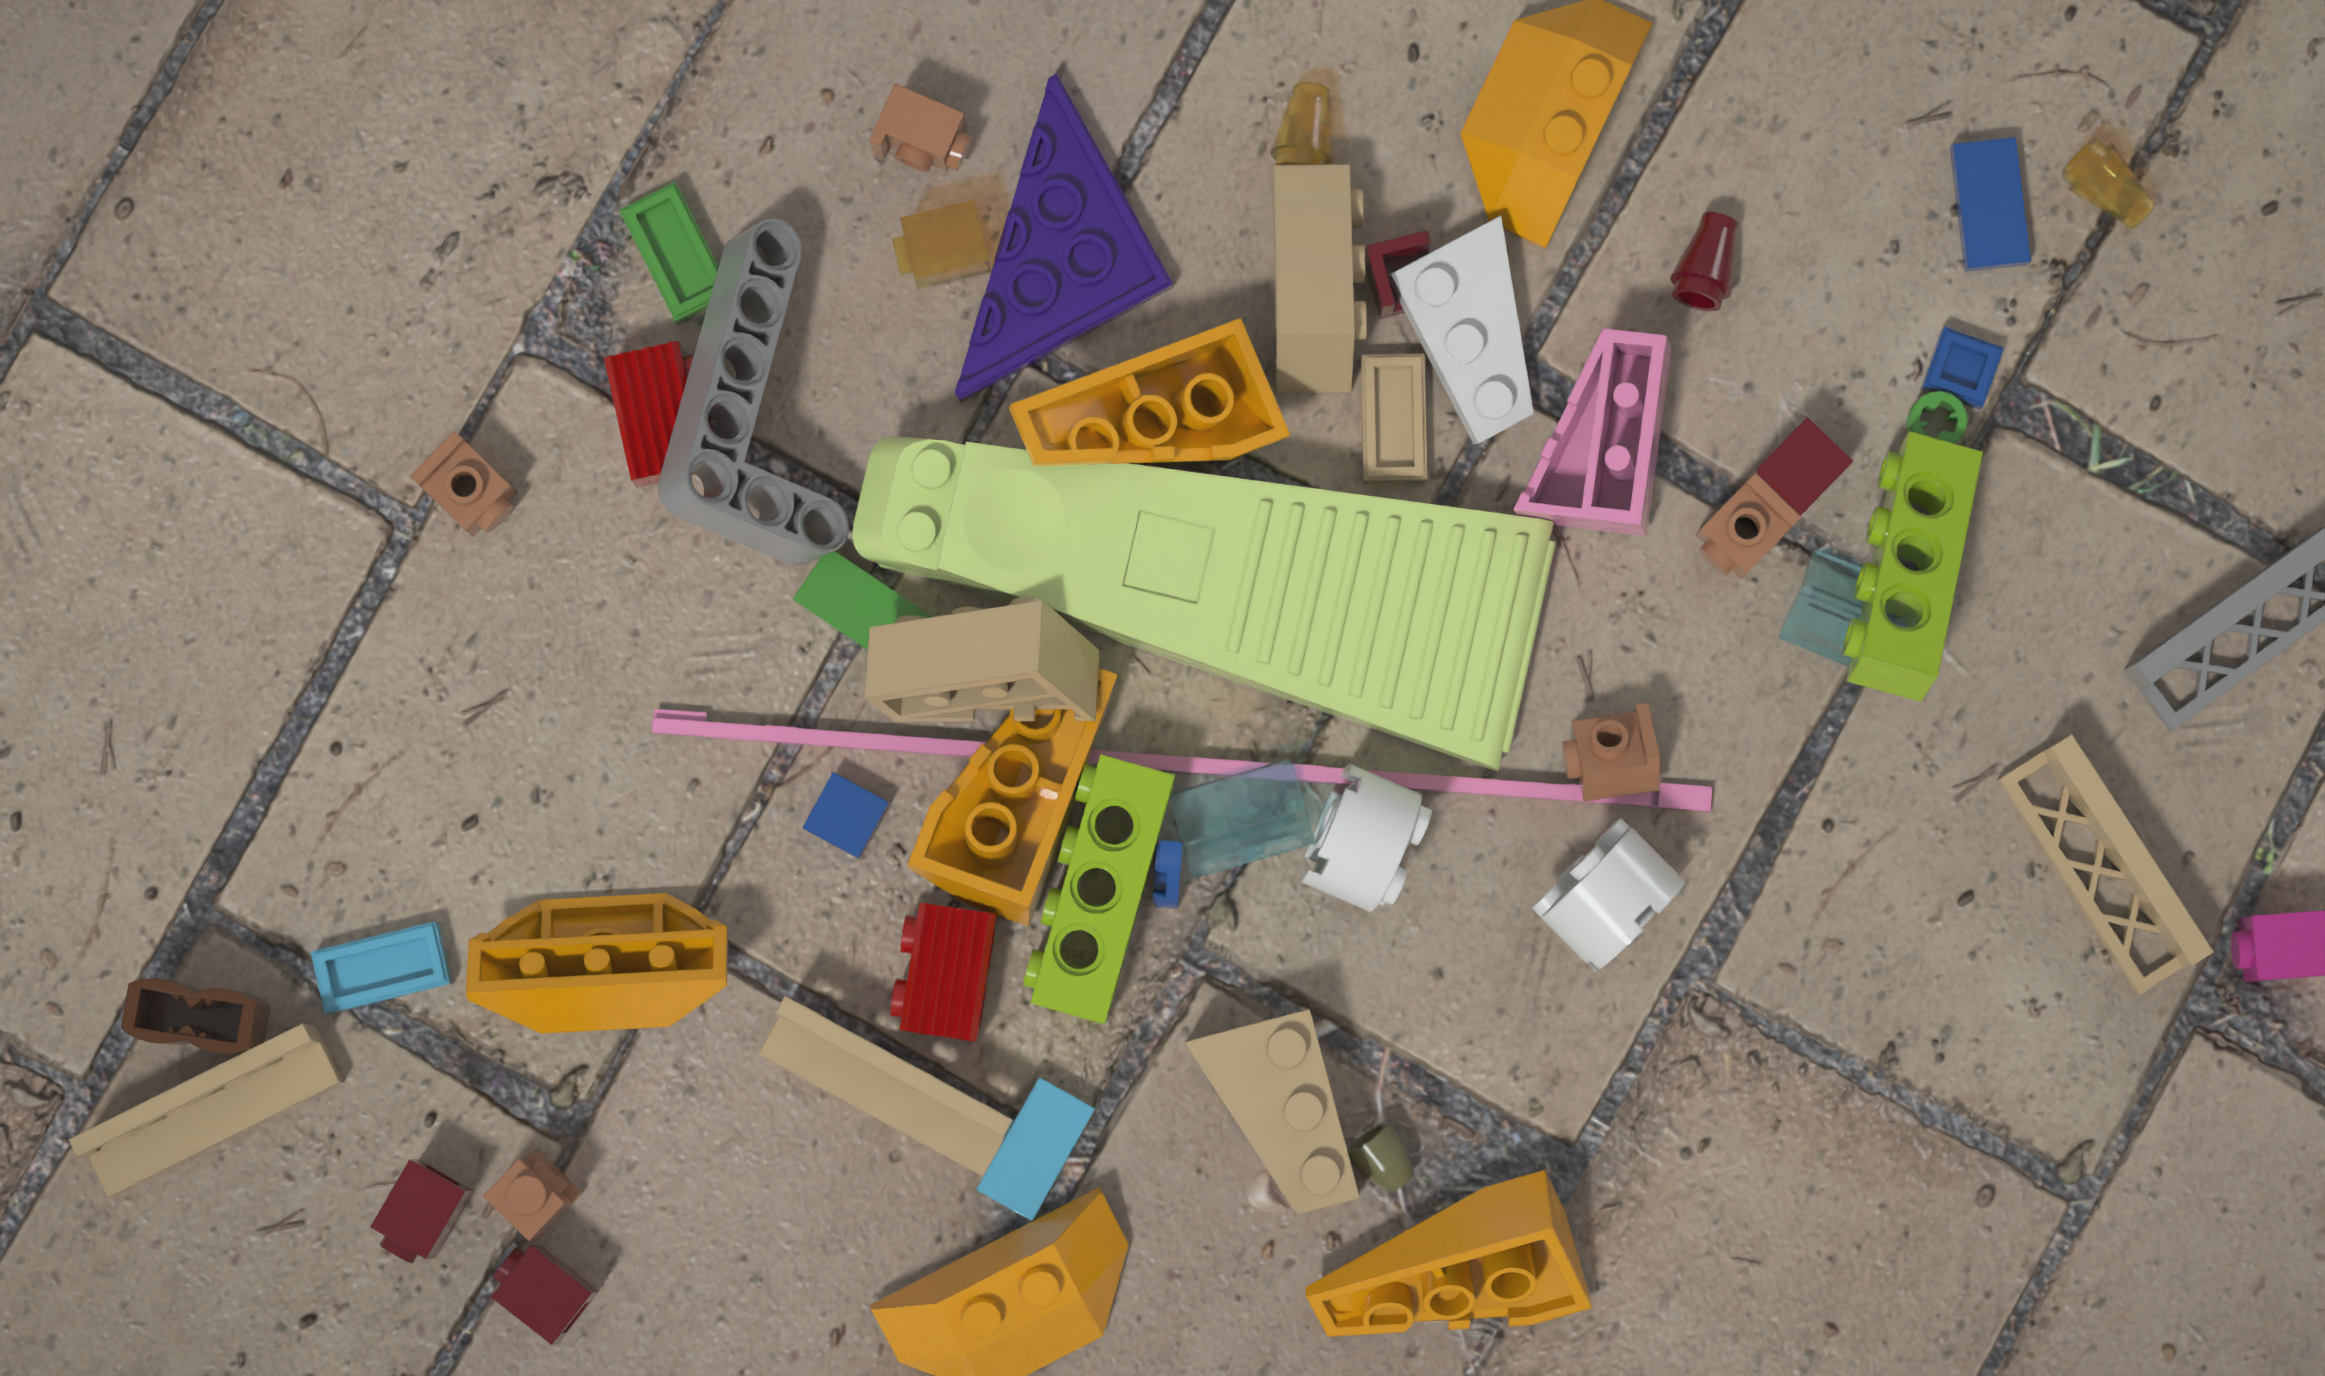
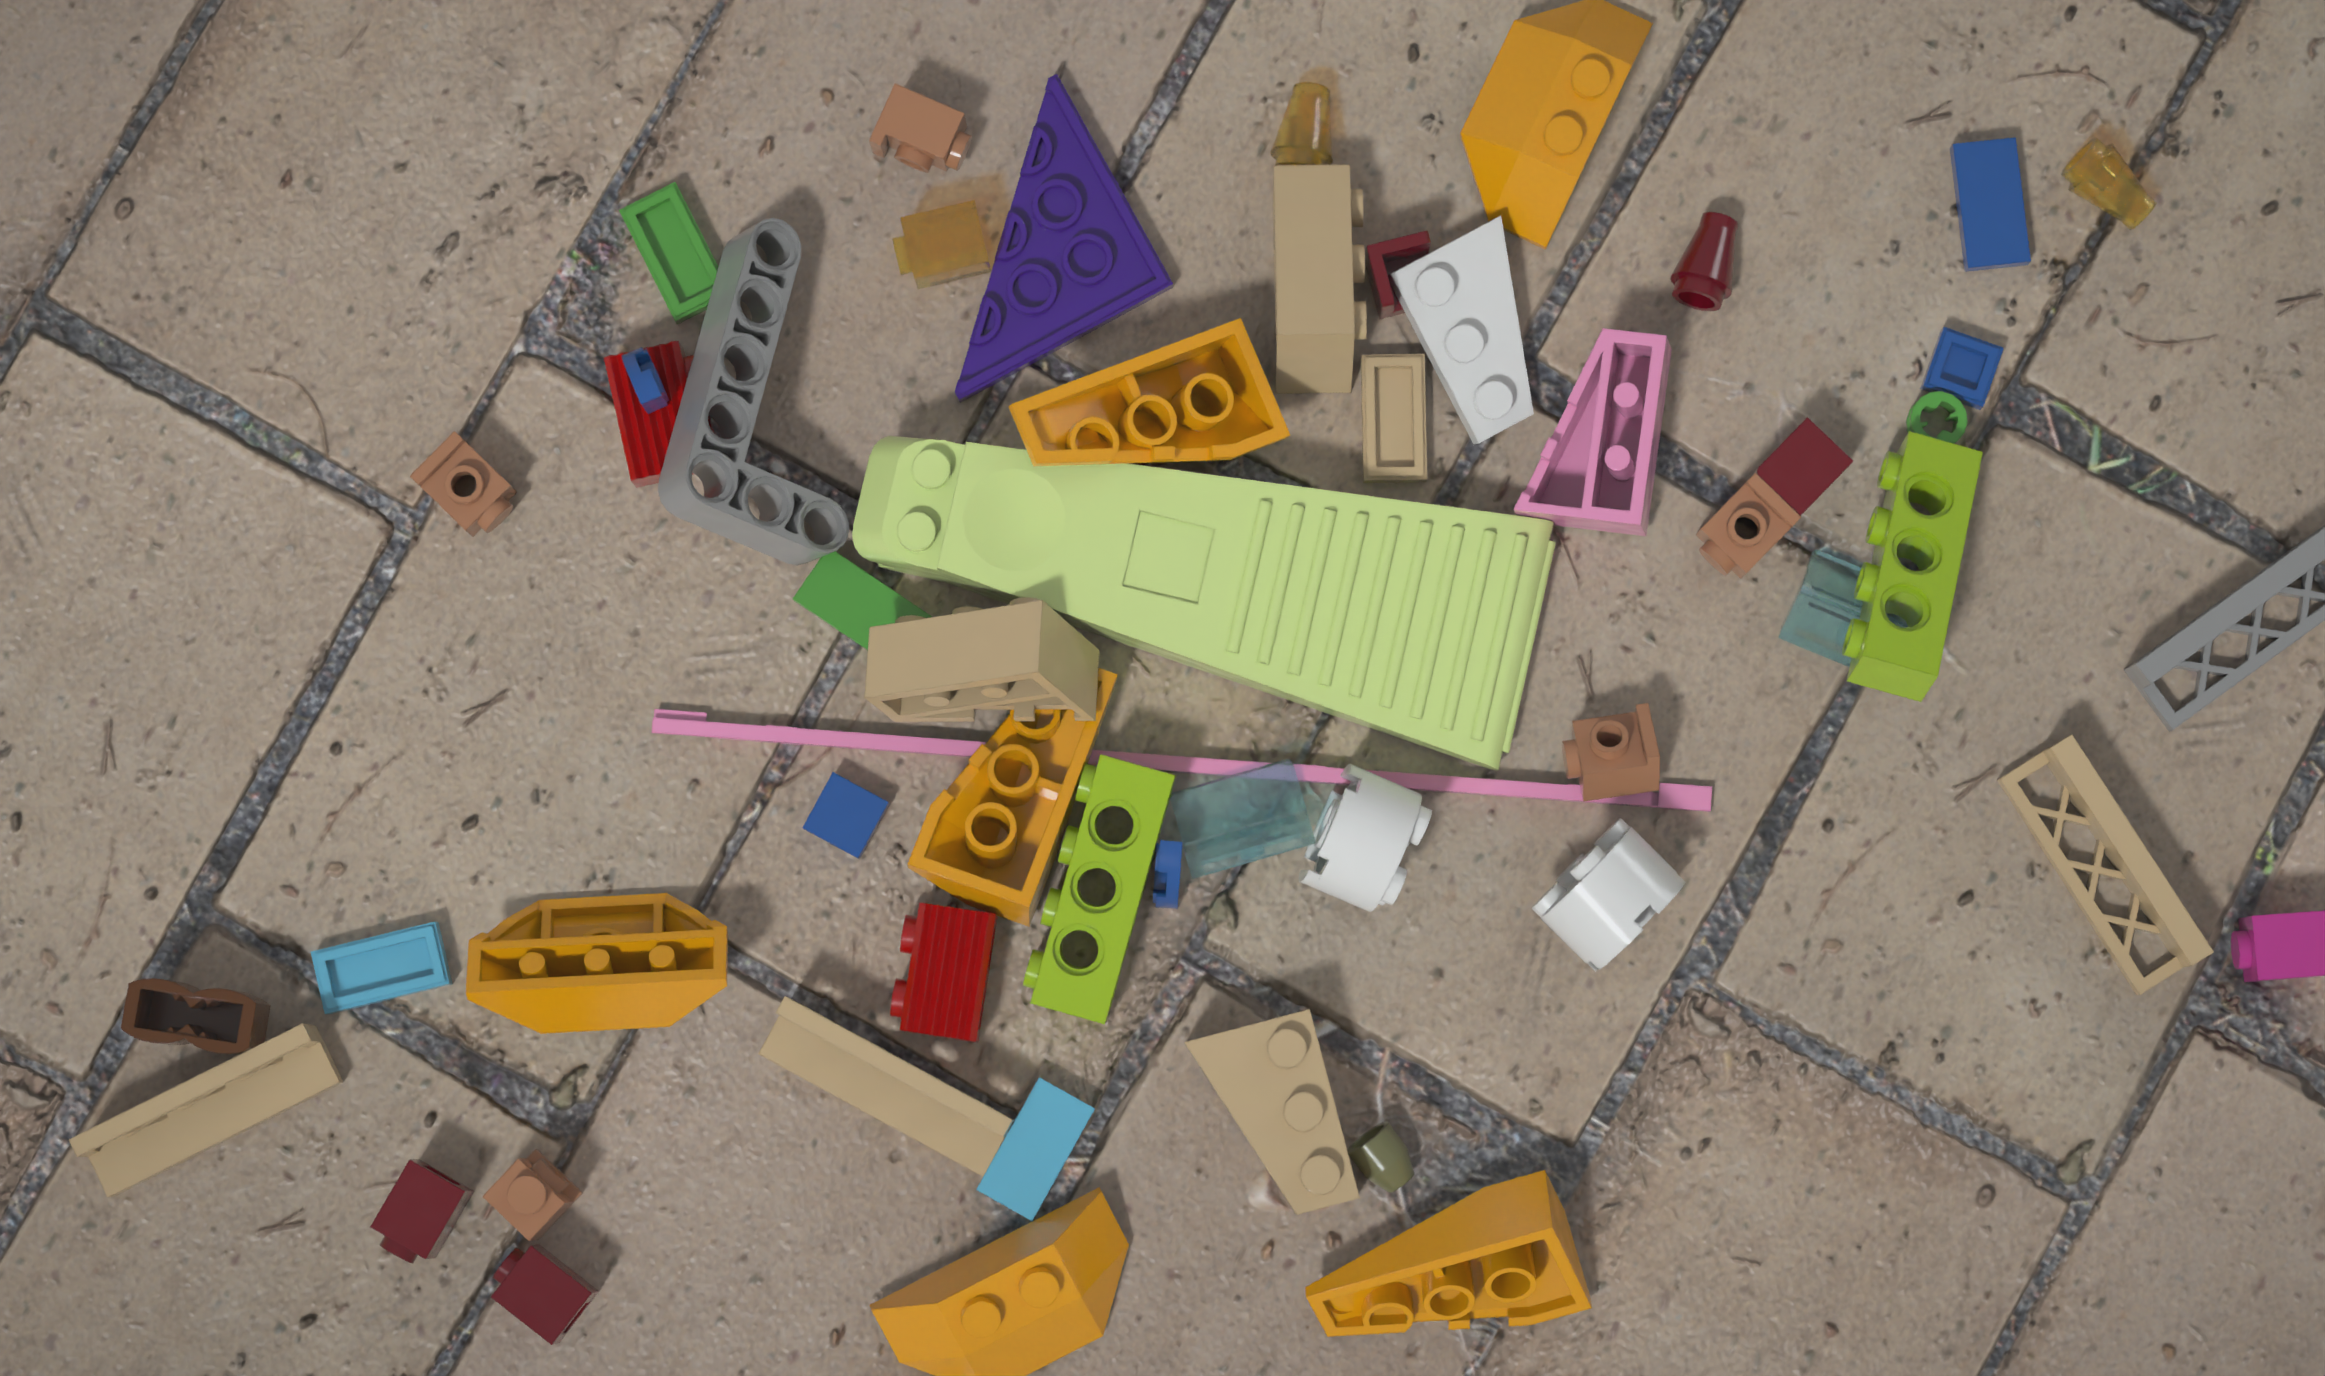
none -> blue tile [622,347,670,414]

